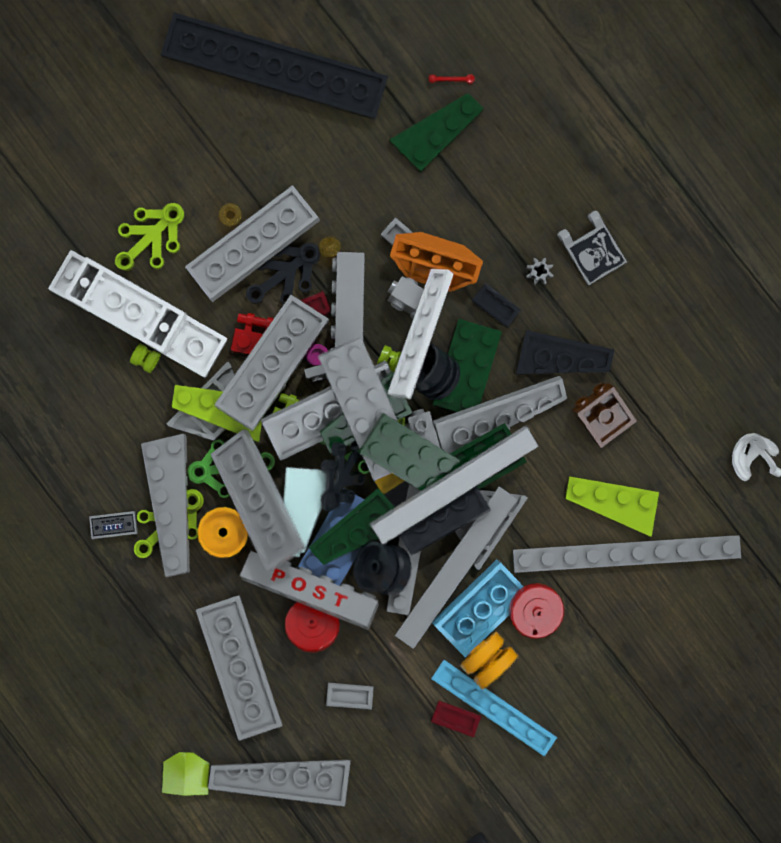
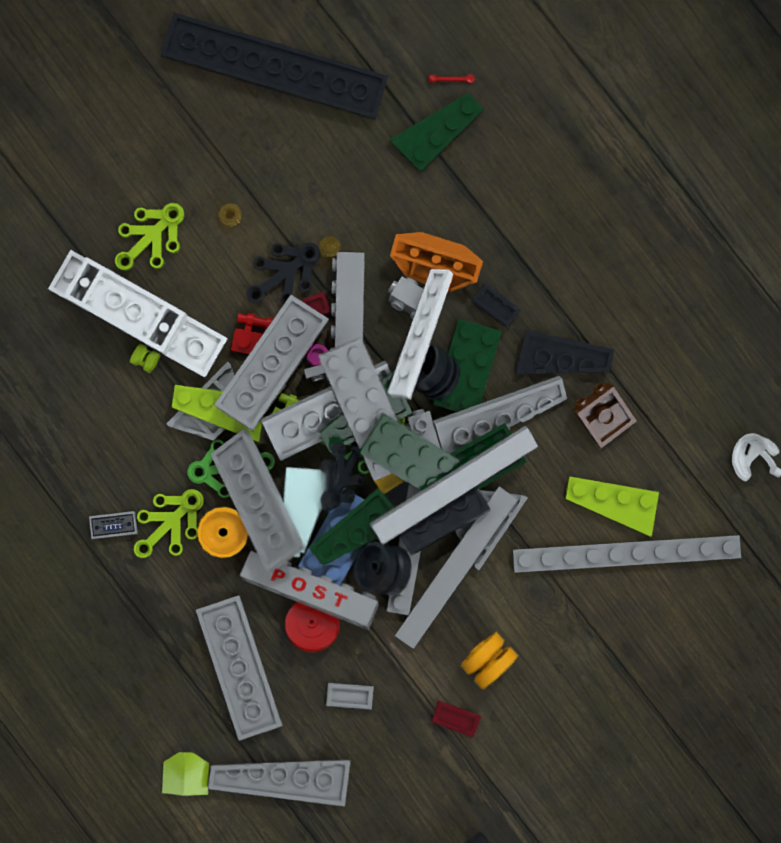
light grey wing [141,434,190,577] -> none
light grey plate [185,185,320,302] -> none
lime wheel [377,345,402,373] -> none
light grey plate [381,217,412,246] -> none
medium azure tile [431,660,557,757] -> none
medium azure slope [432,559,523,657] -> none
wheel [509,583,564,639] -> none
light grey gear [526,258,553,285] -> none
flag [557,211,627,285] -> none

